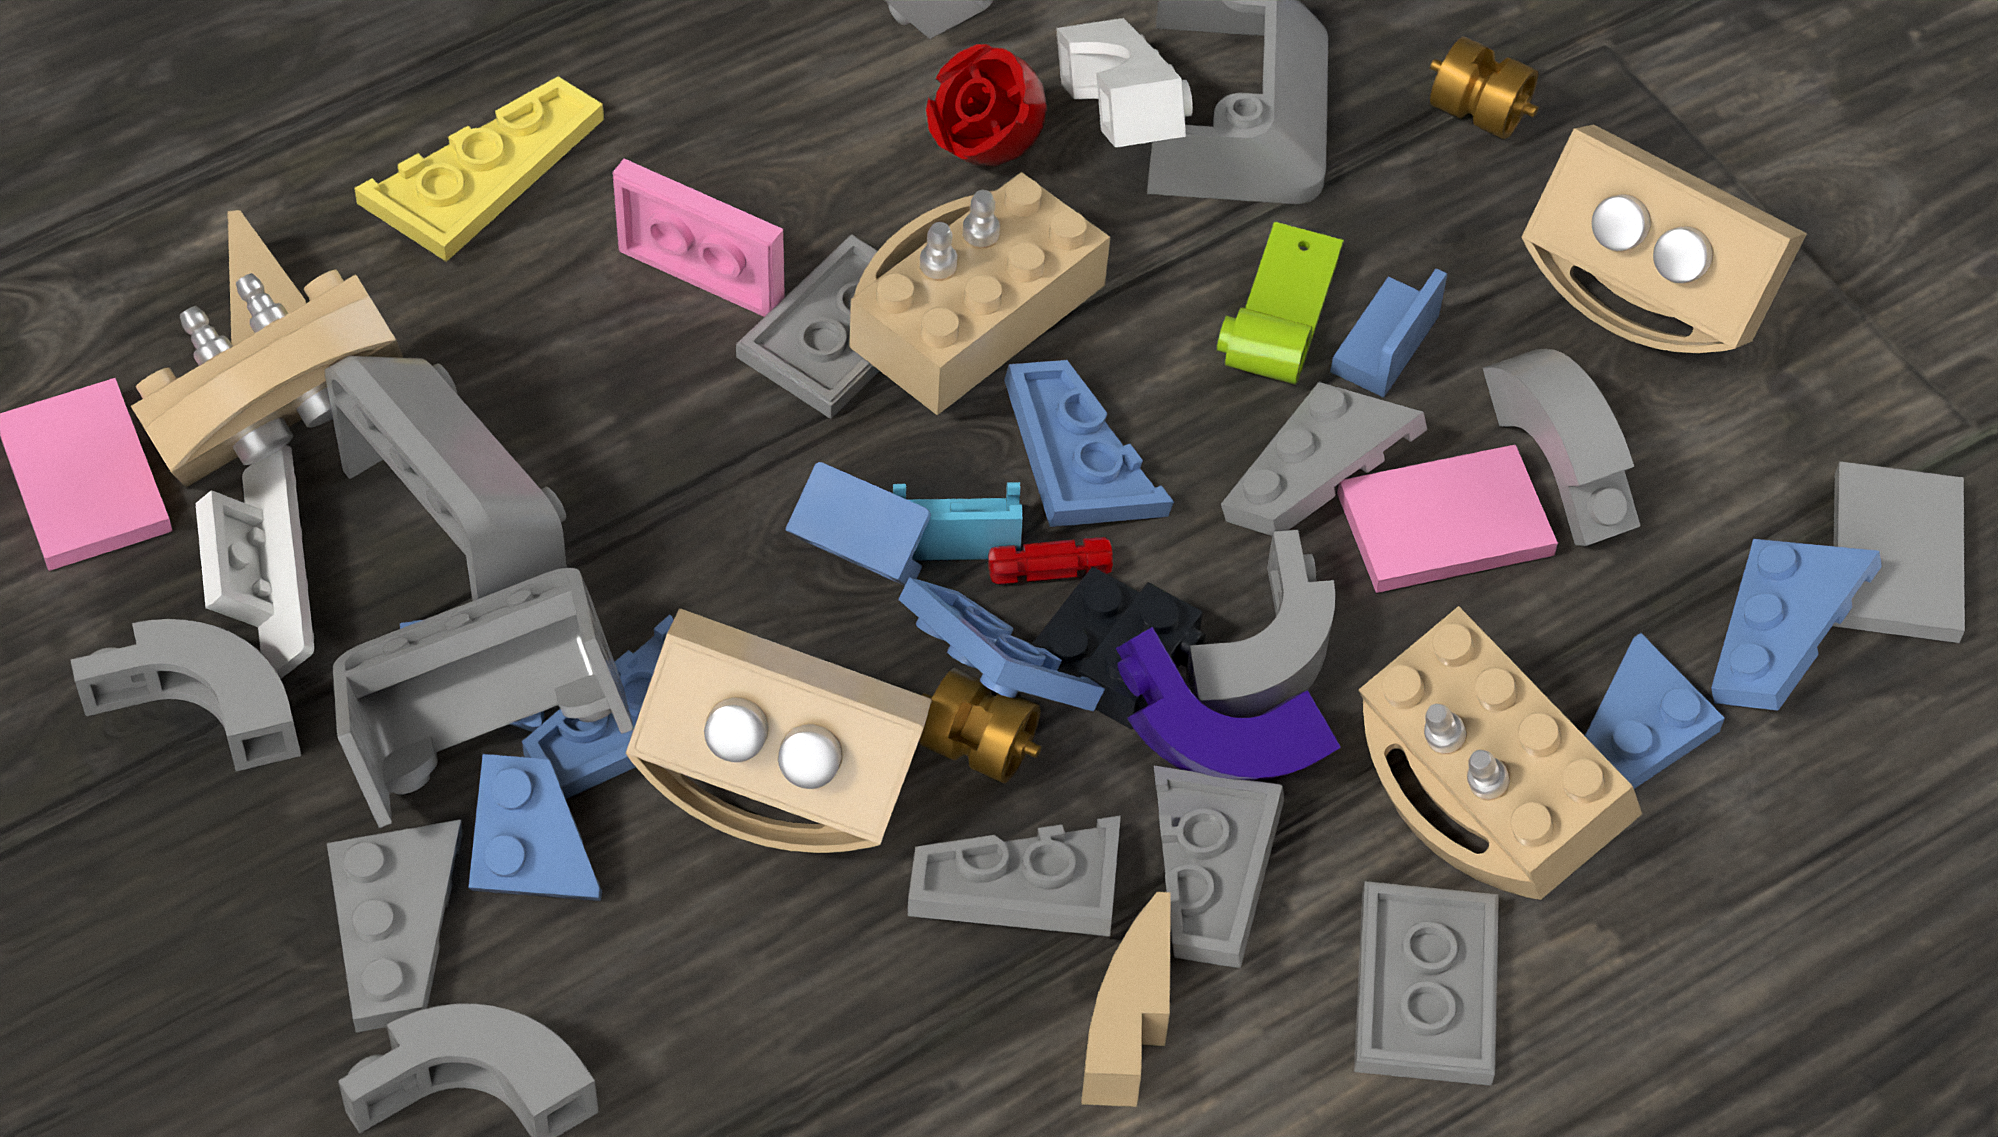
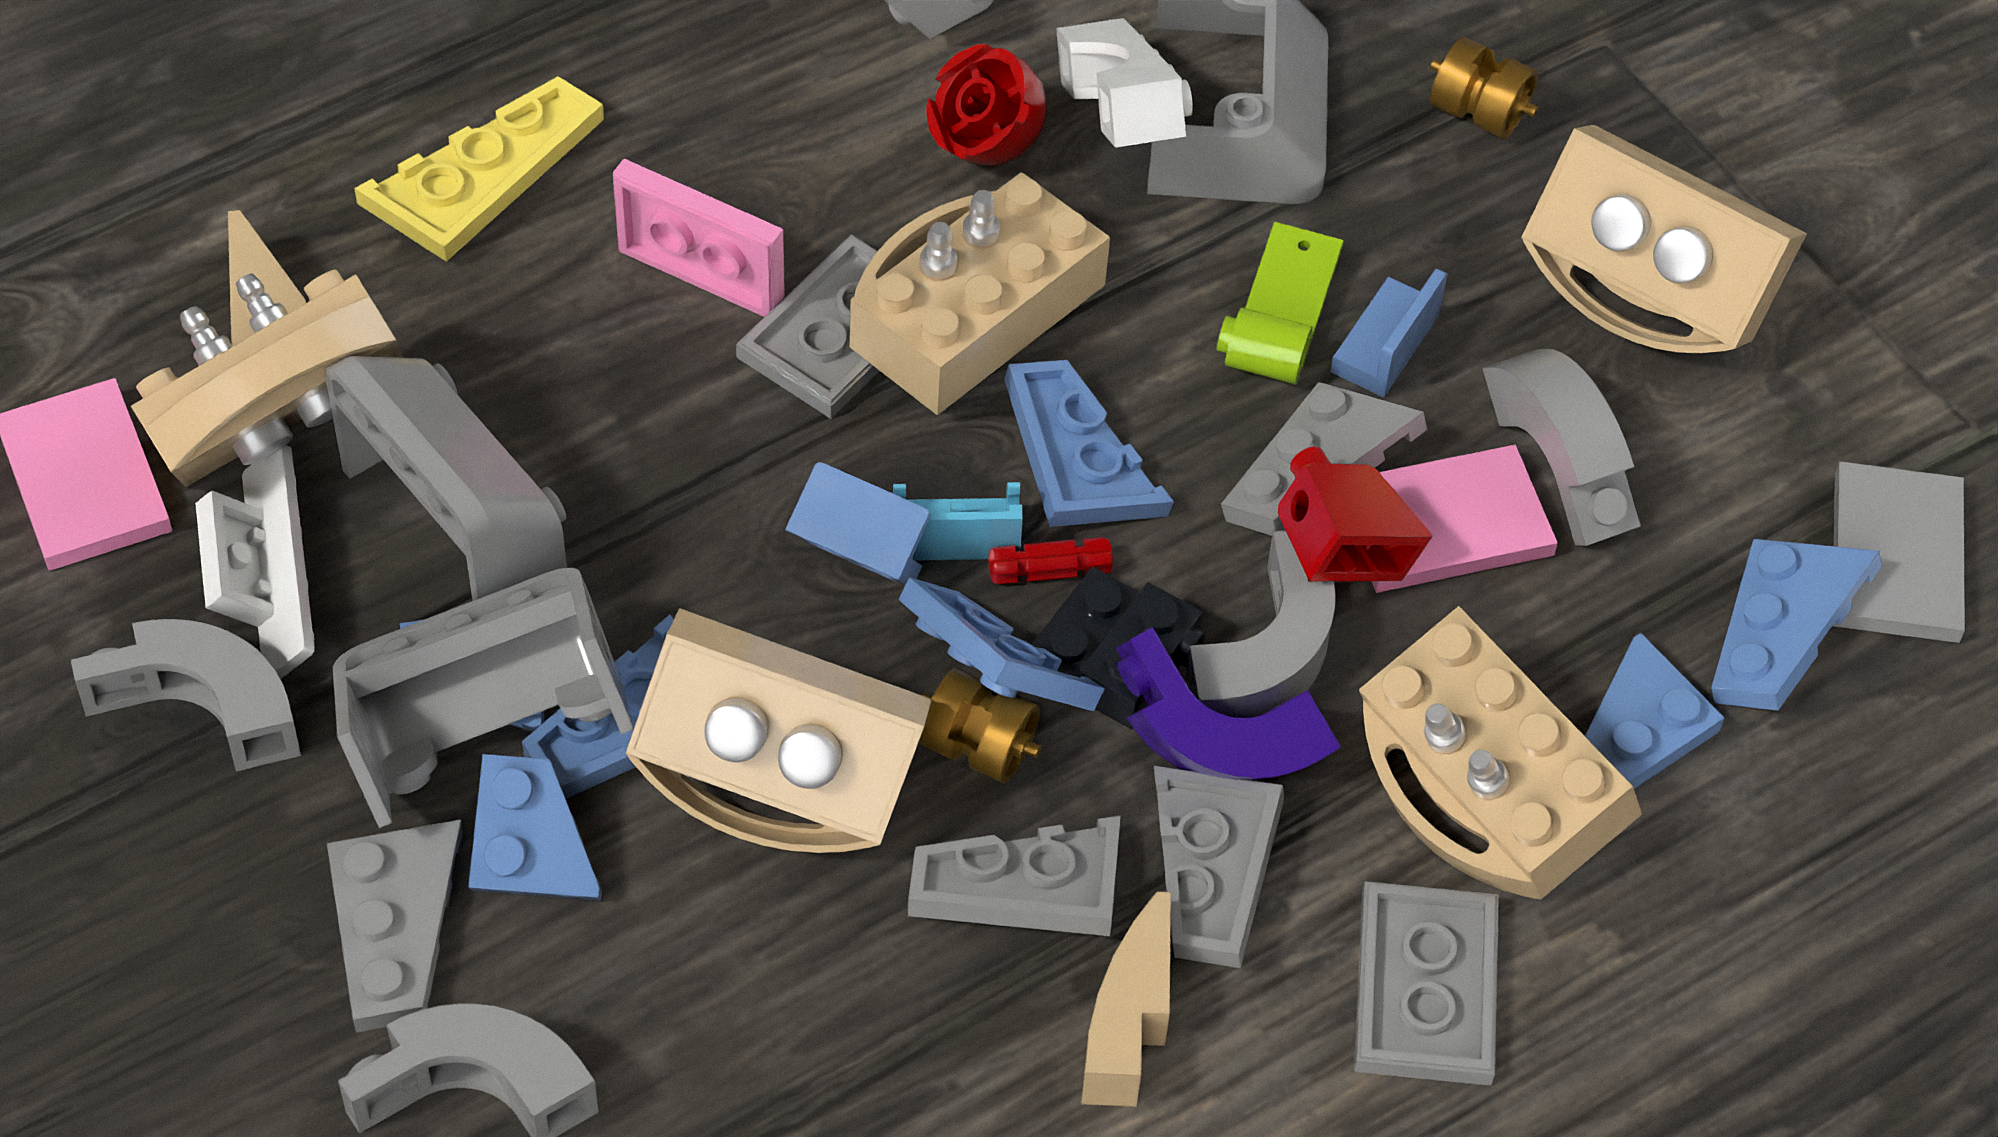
none -> red torso [1277,446,1433,581]

